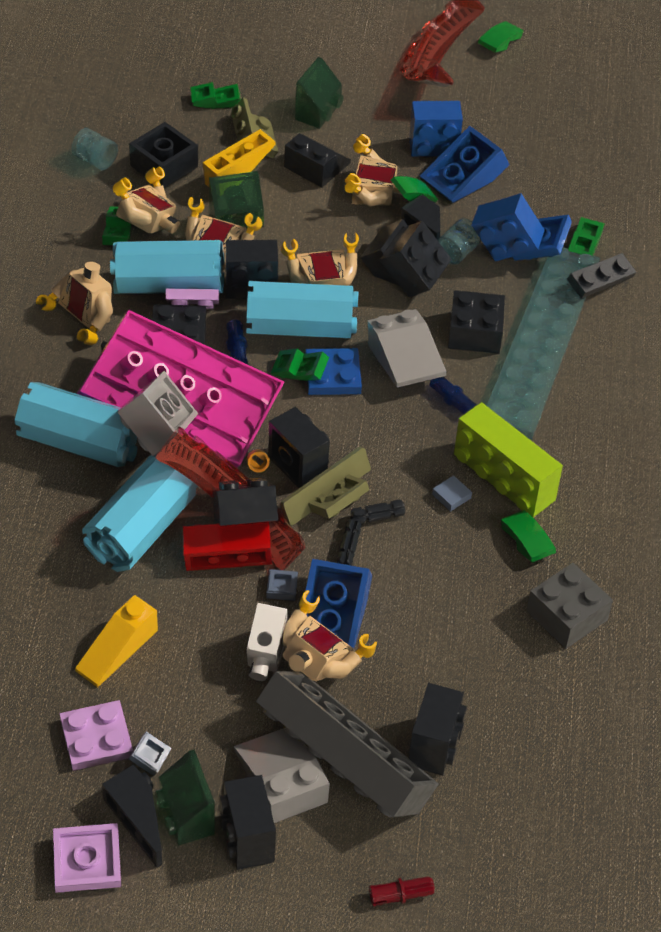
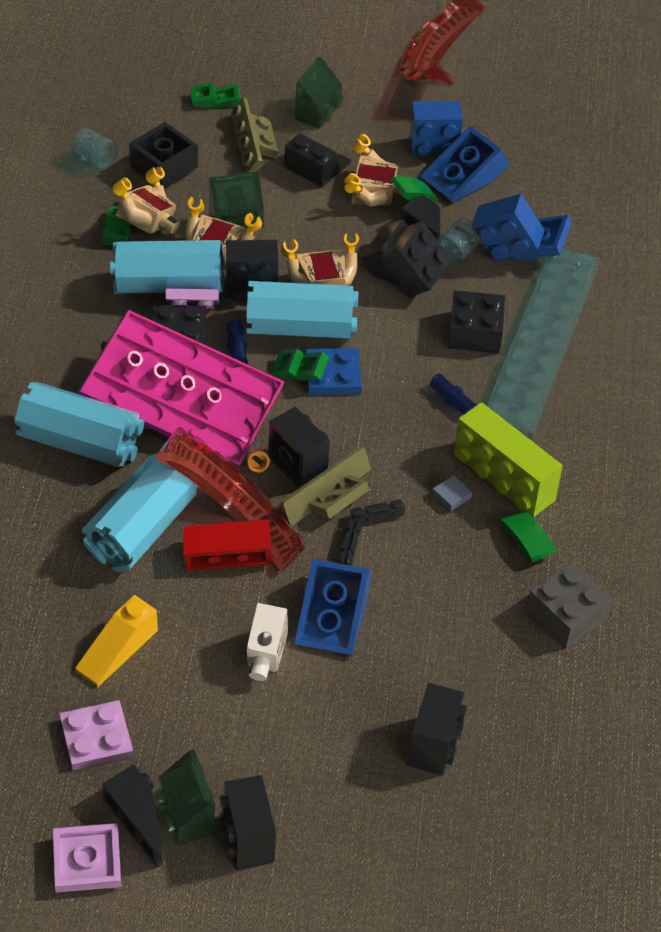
tan torso [36,262,113,345] -> none
light grey slope [118,371,198,456] -> none
tile [128,732,172,776] -> none
yellow slope [202,129,276,196] -> none
black brick [212,478,278,526] -> none
light grey slope [234,727,330,823] -> none
dark grey brick [256,671,439,817] -> none
sand blue tile [266,569,298,601] -> none
tan torso [282,590,377,681] -> none
light grey slope [368,309,446,388] -> none
dark red axle [369,877,435,907] -> none
green slope [478,21,524,53] -> none
green slope [567,217,605,260] -> none
black plate [567,253,637,298] -> none

